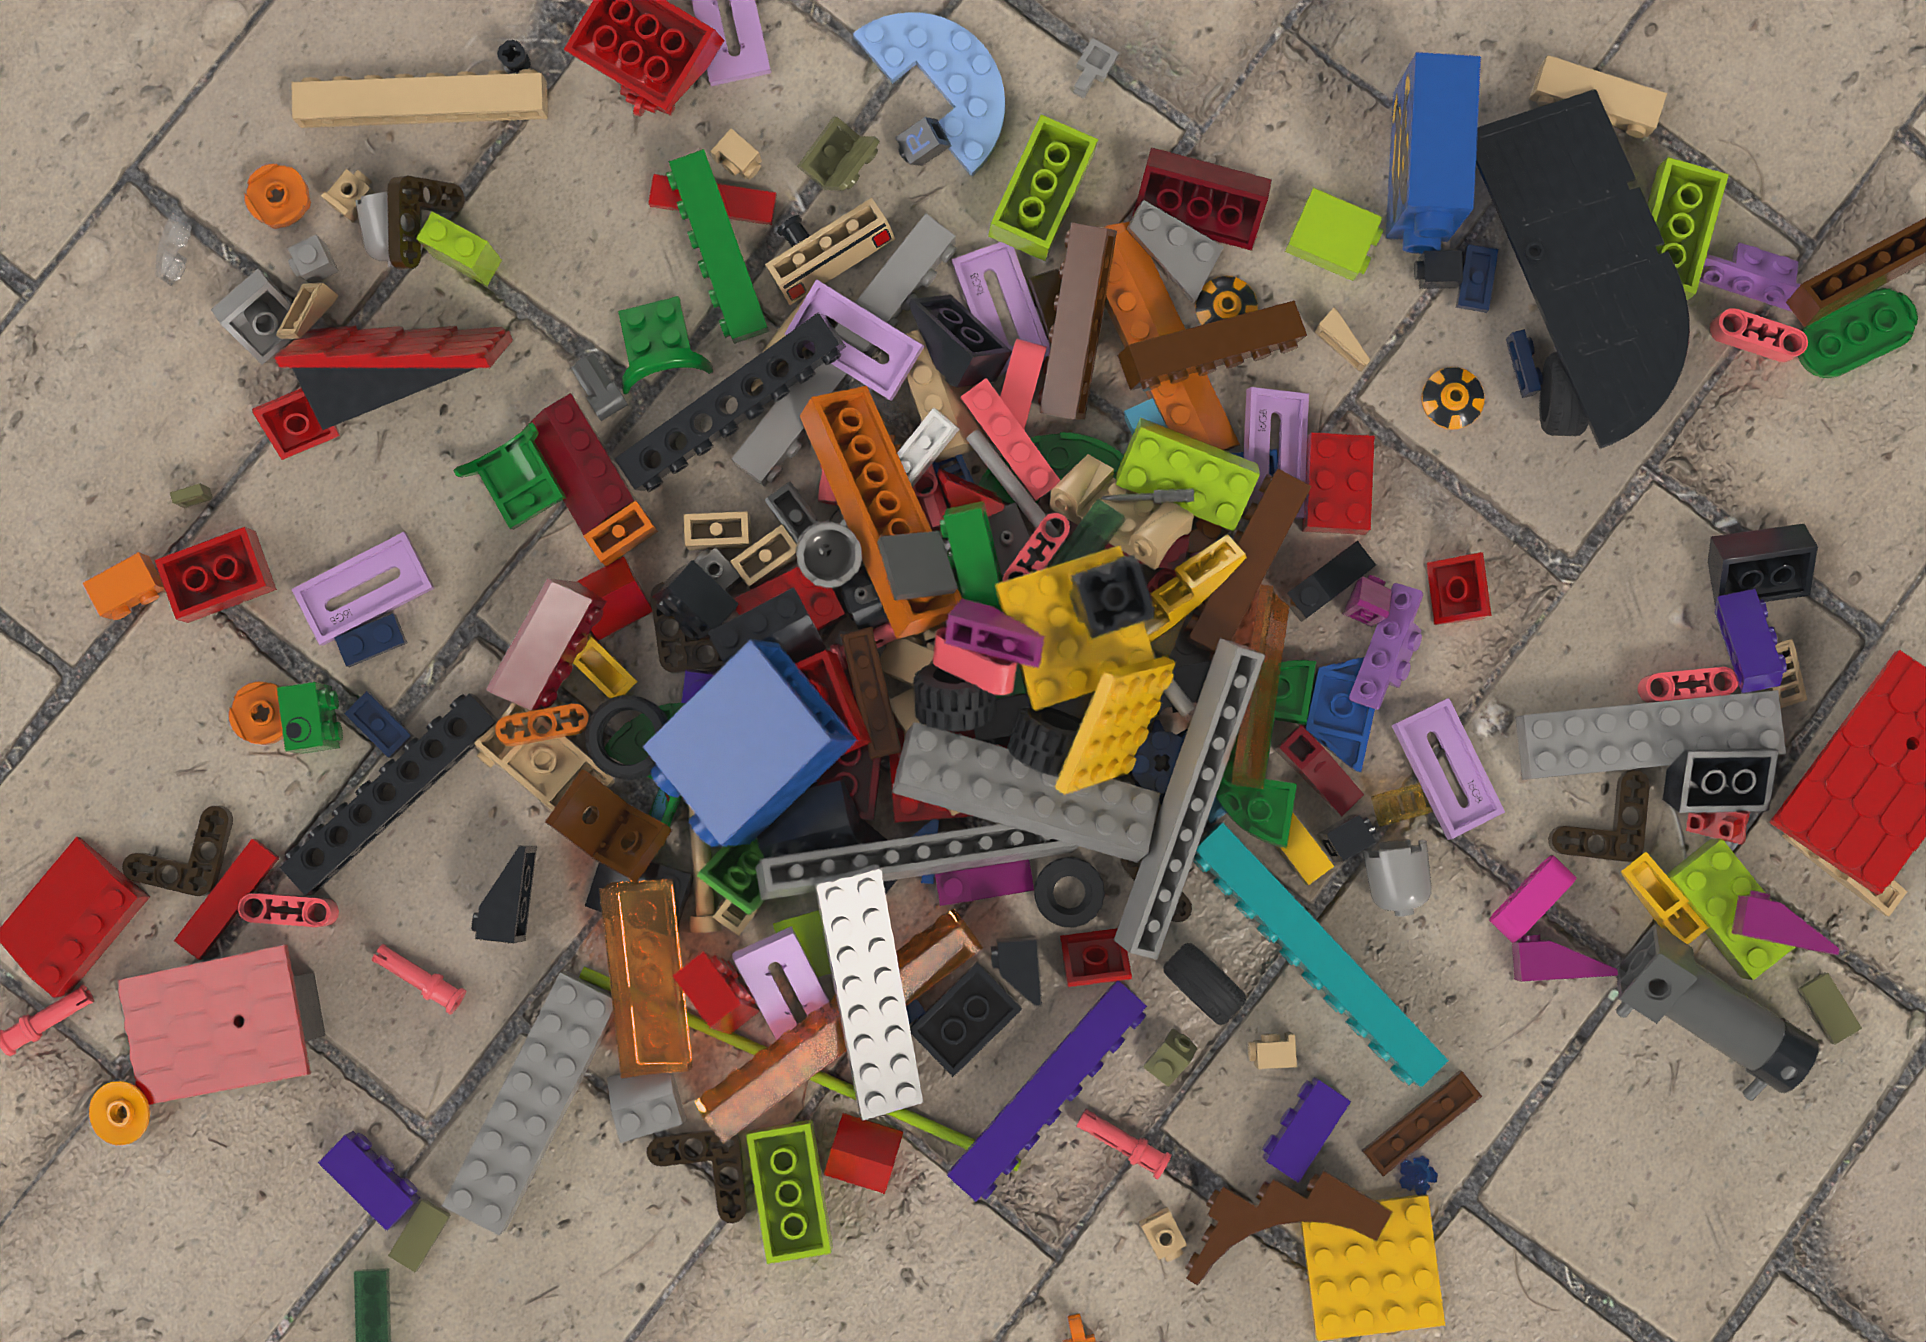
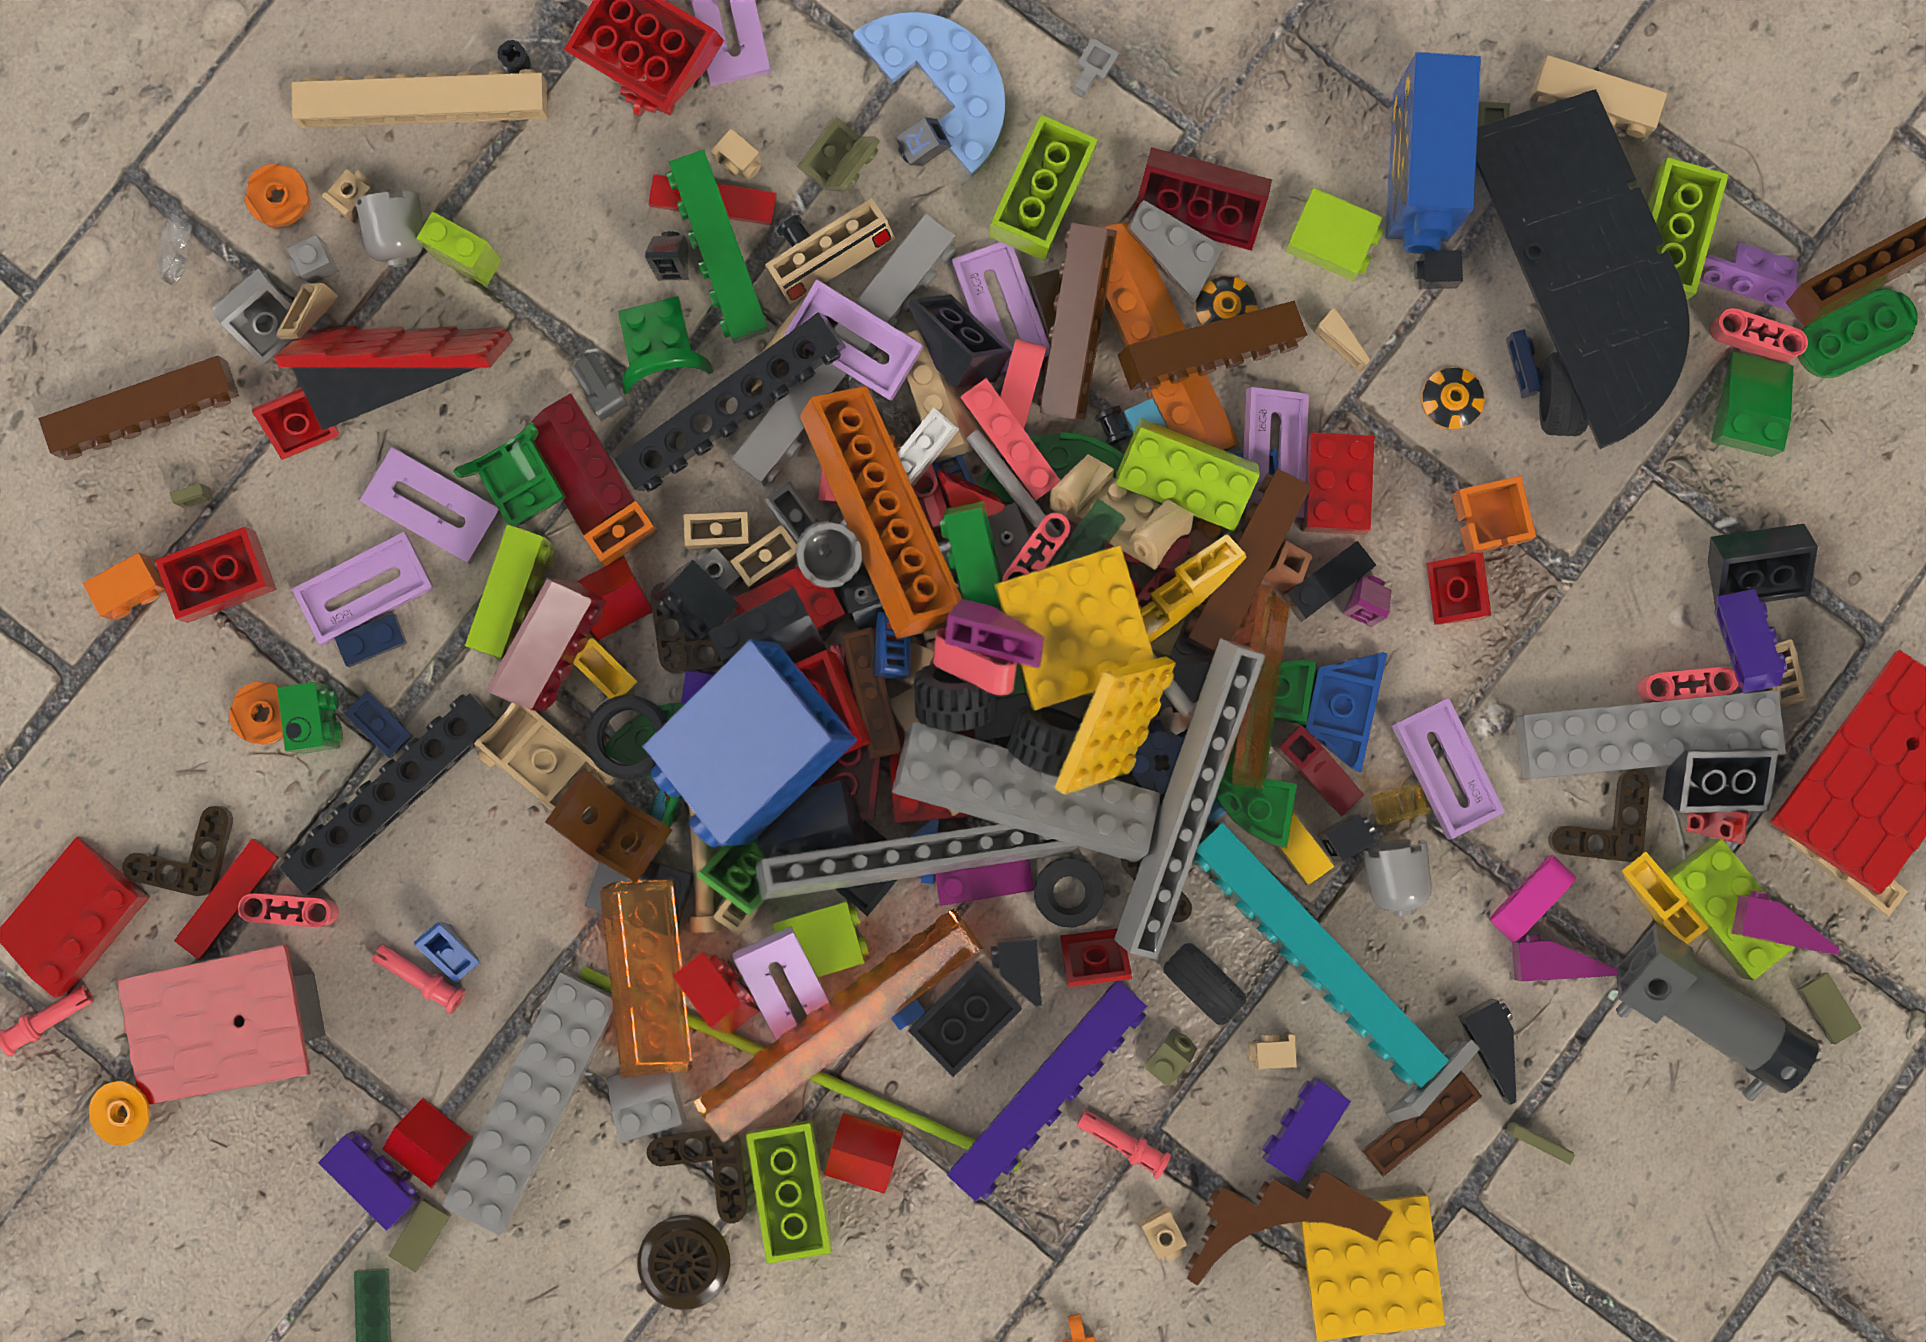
dark brown beam [387,176,465,270] -> none
black slope [471,846,537,944] -> none
orange beam [495,704,589,746] -> none
plate [814,865,924,1121] -> none
dark grey tile [877,531,957,600] -> none
black piece [1069,555,1154,639] -> none
dark grey piece [1101,488,1194,503] -> none
medium lavender bracket [1349,583,1424,710] -> none
clear blue plant [1399,1155,1438,1196] -> none
dark blue plate [1455,244,1499,313] -> none
none -> reddish brown brick [38,355,239,460]
none -> lavender piece [359,447,500,564]
none -> red slope [382,1098,473,1189]
none -> slope [414,922,480,983]
none -> lime brick [465,525,556,659]
none -> dark brown piece [637,1215,730,1310]
none -> black slope [645,231,689,281]
none -> blue slope [873,612,911,680]
none -> black bush [1095,406,1133,445]
none -> nougat brick [1263,540,1312,592]
none -> light grey wing [1386,1039,1480,1123]
none -> orange piece [1452,476,1536,555]
none -> black slope [1458,999,1516,1105]
none -> olive tile [1478,101,1510,127]
none -> olive tile [1505,1121,1575,1165]
none -> green slope [1711,351,1794,457]

